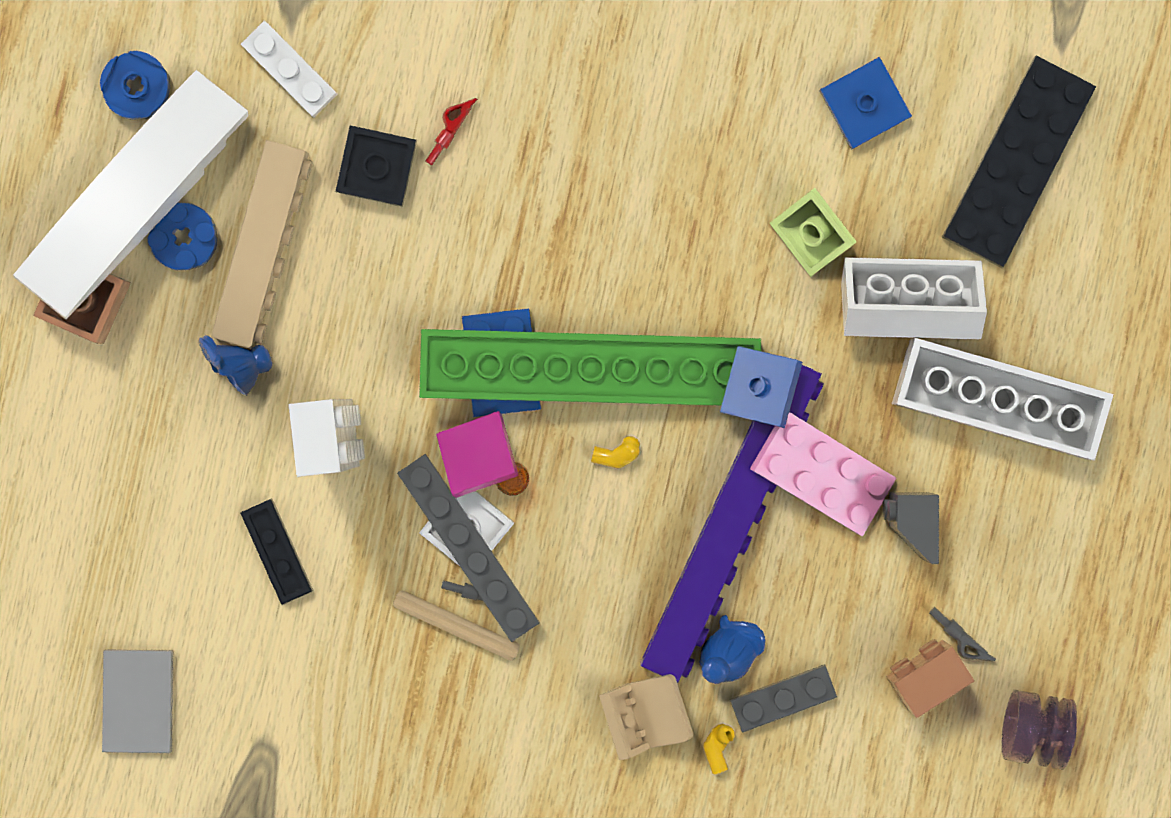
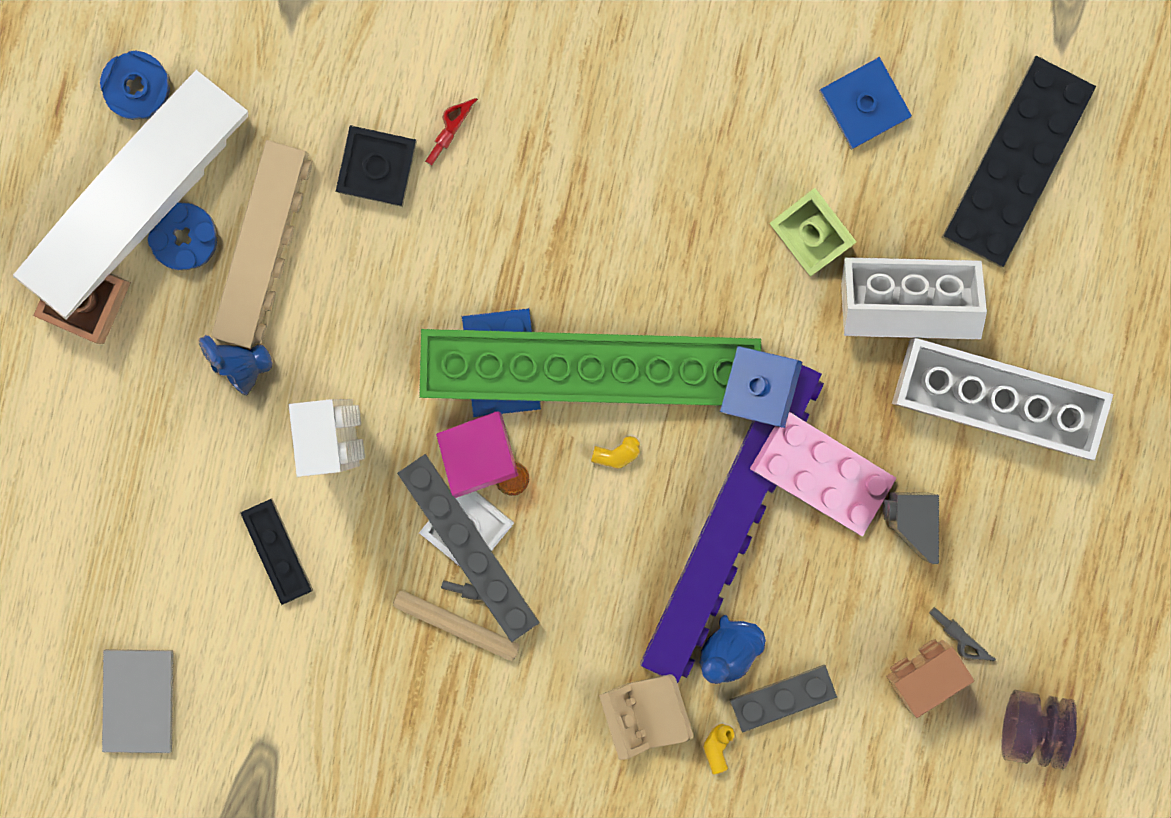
white plate [241,20,337,118] -> none

